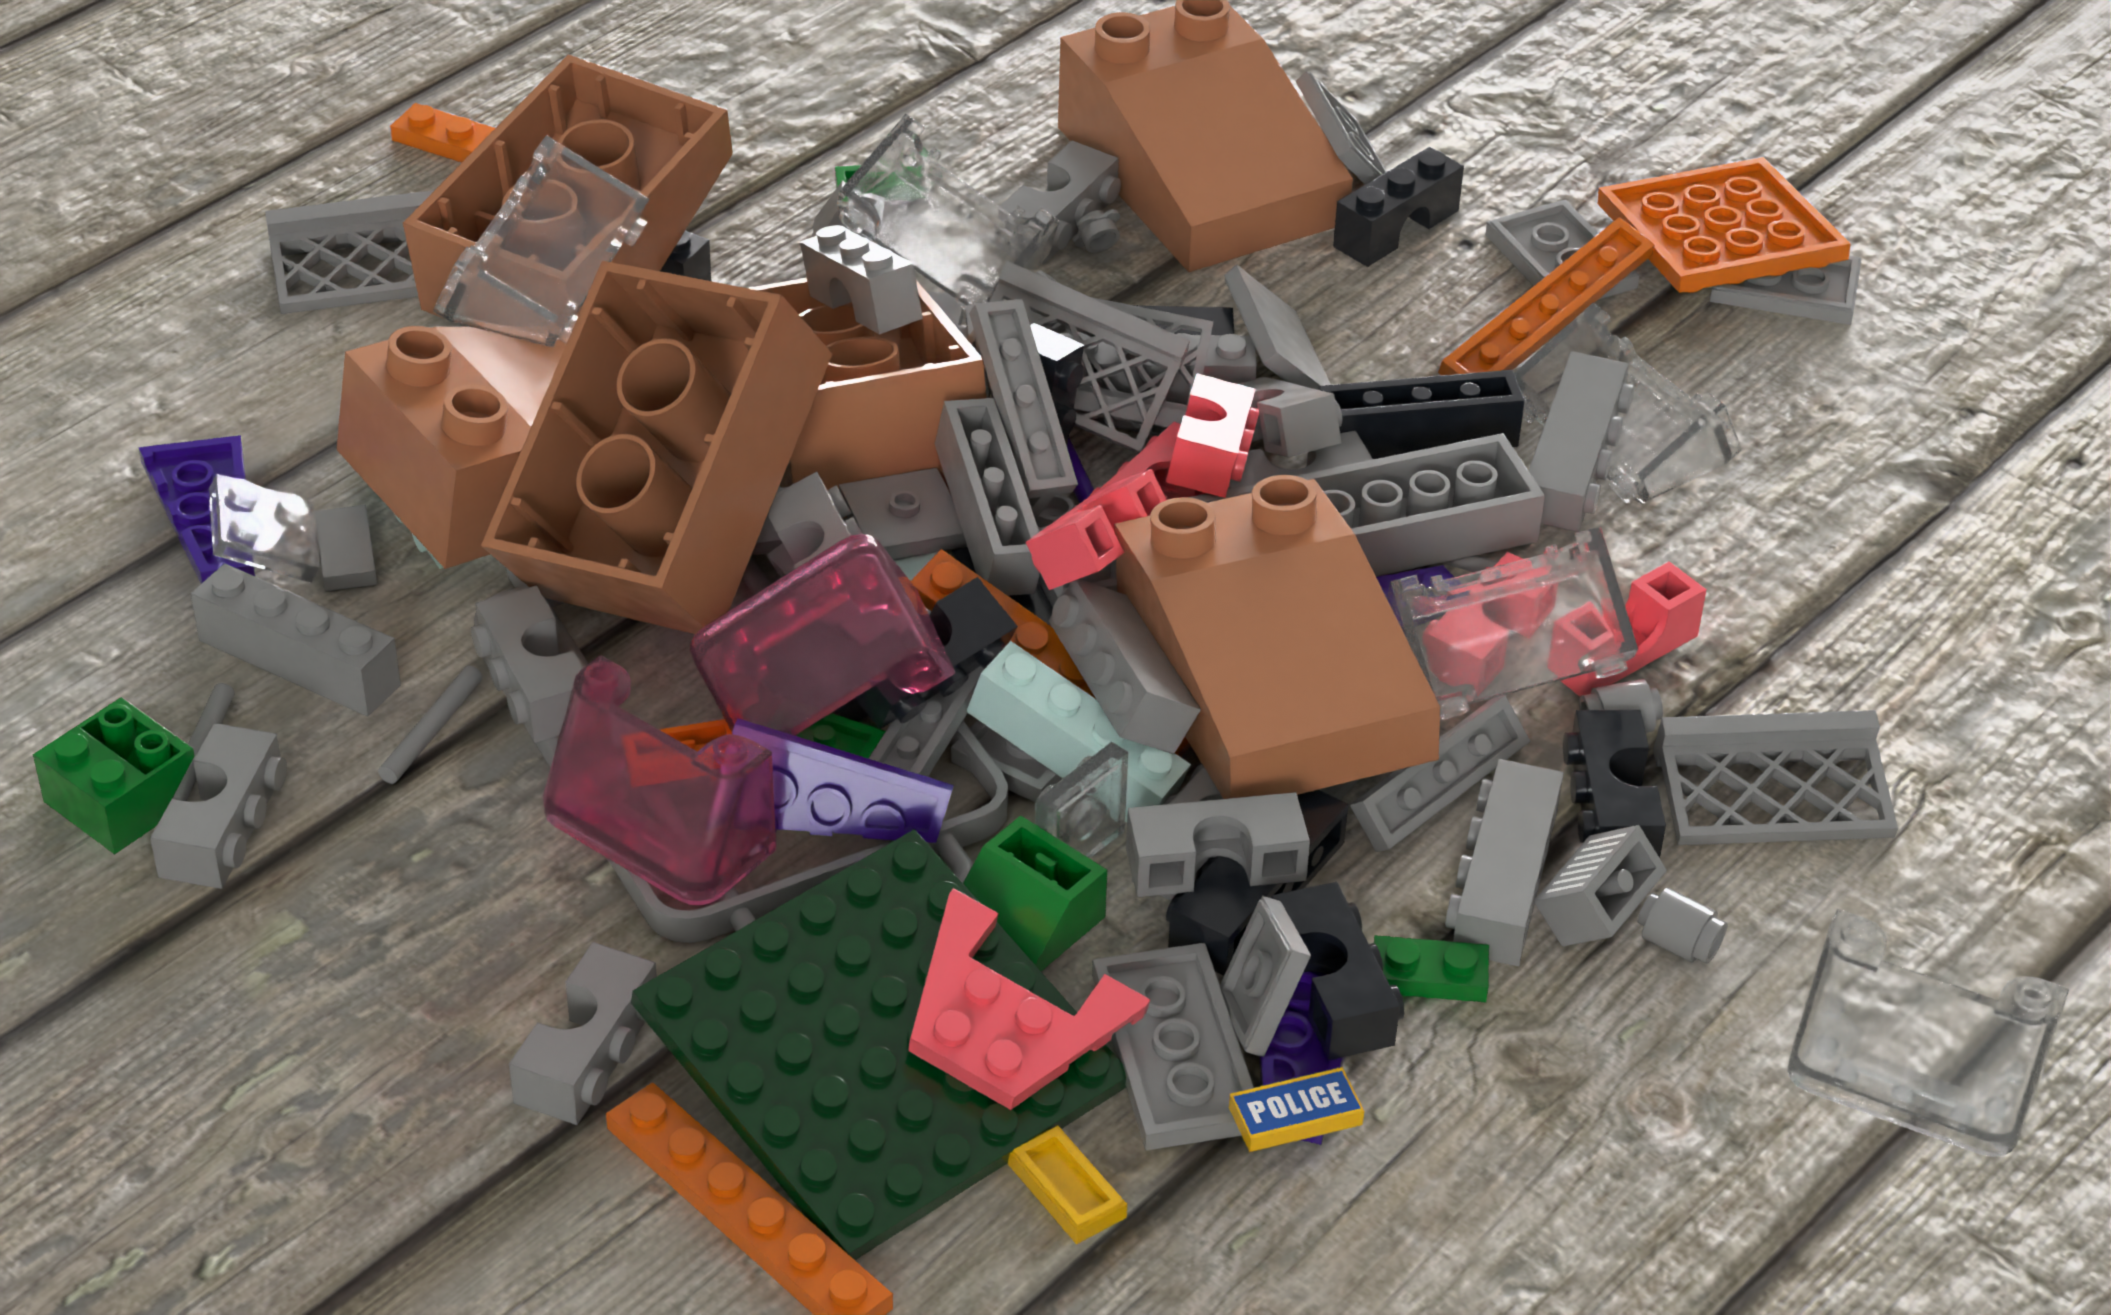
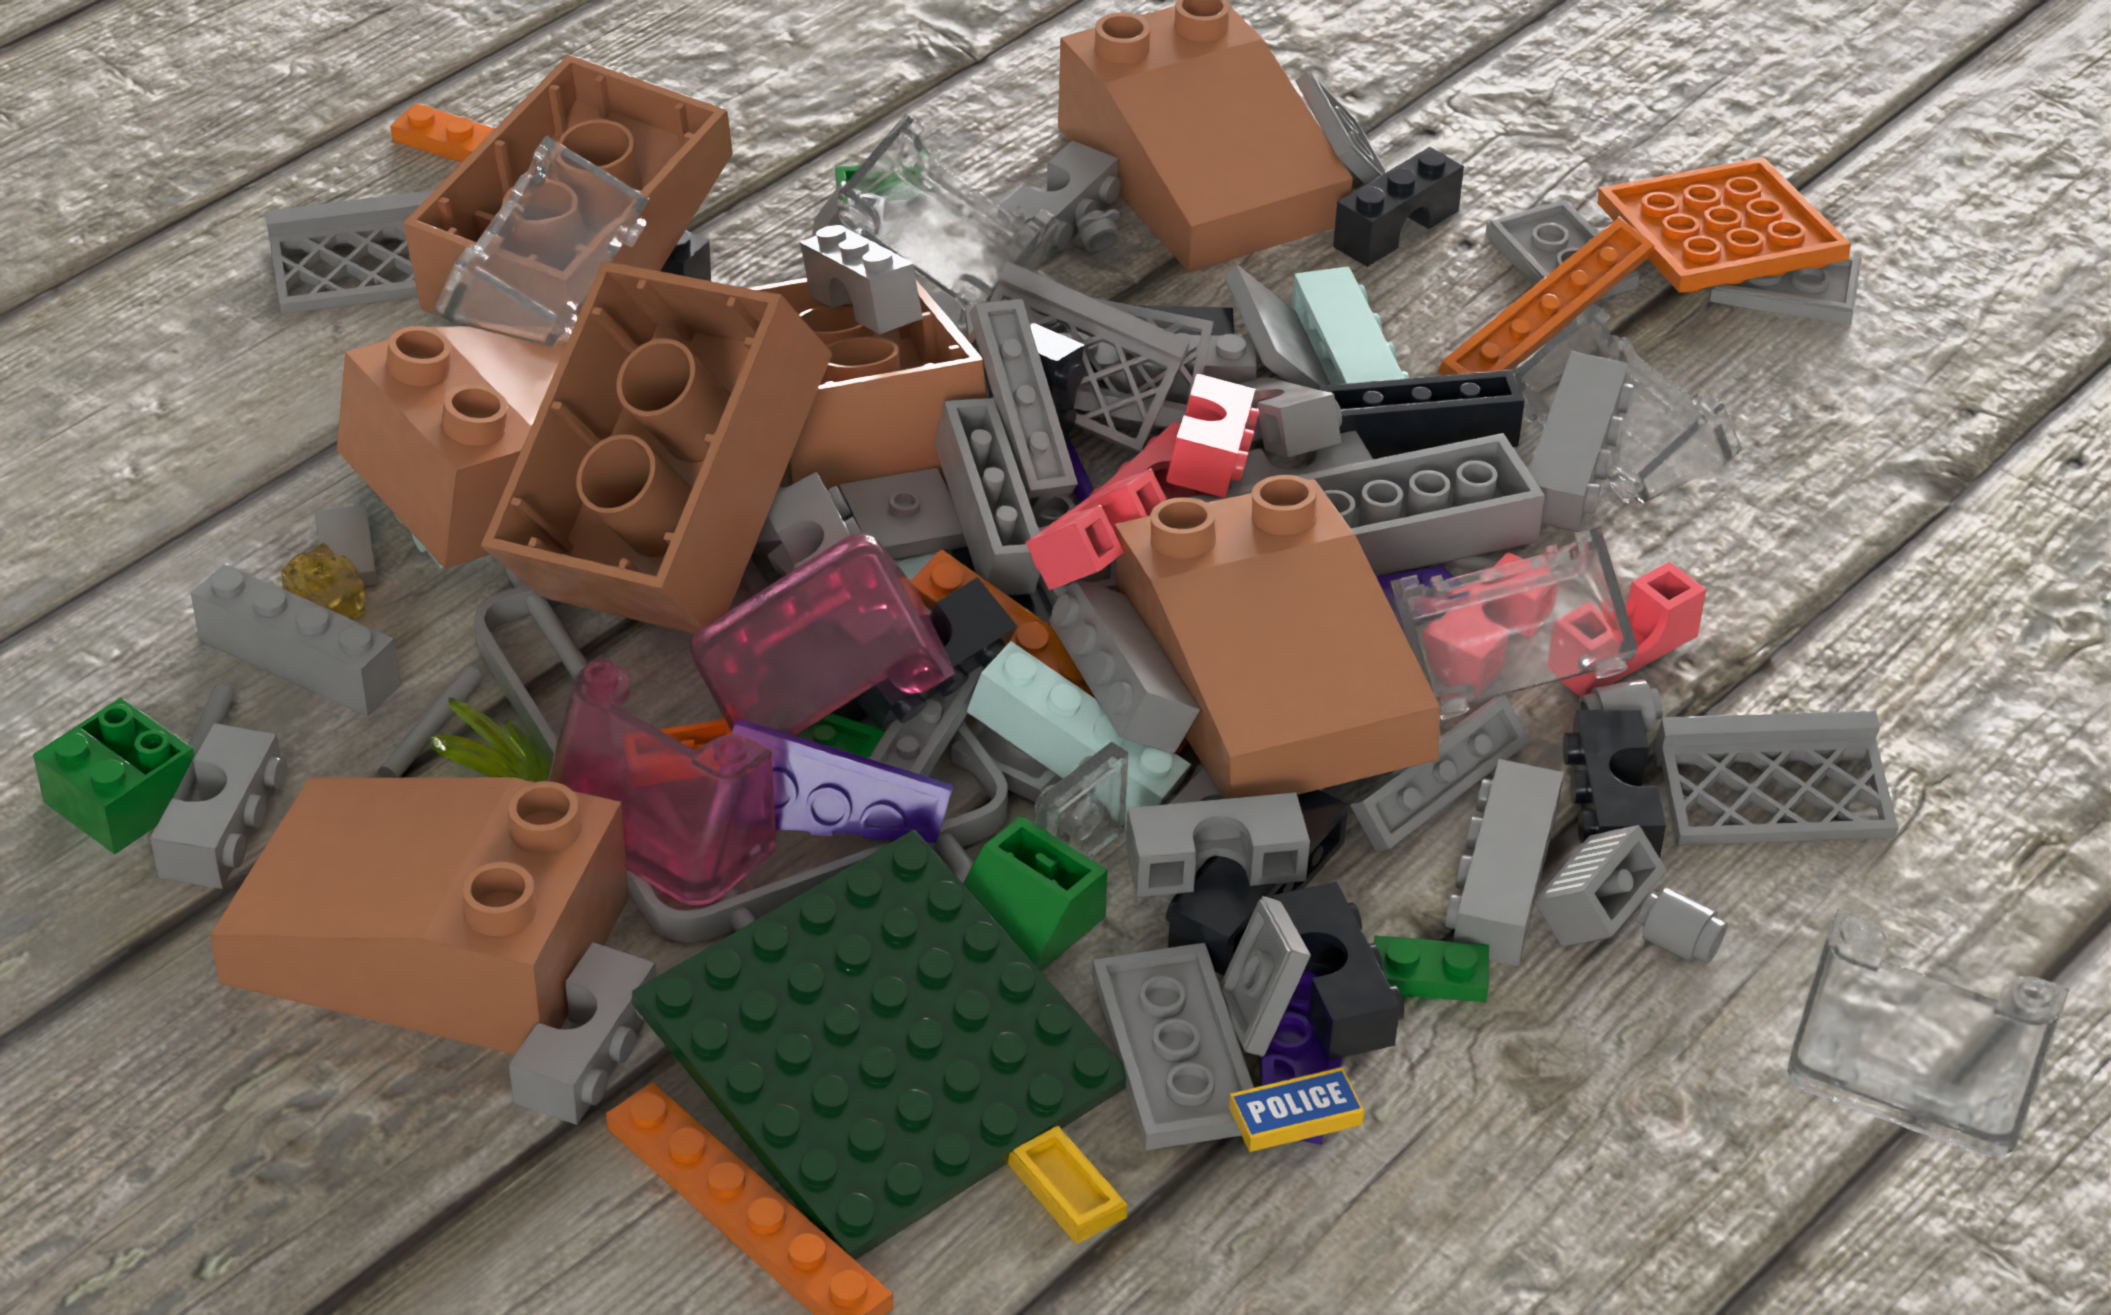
dark purple wing [138,435,255,584] -> none
clear plate [209,474,320,583] -> none
light grey arch [471,585,596,743] -> none
coral wing [908,888,1151,1110] -> none
none -> nougat slope [210,777,629,1054]
none -> clear yellow brick [281,542,366,620]
none -> clear neon green plant [430,698,557,783]
none -> light aqua brick [1292,266,1409,385]

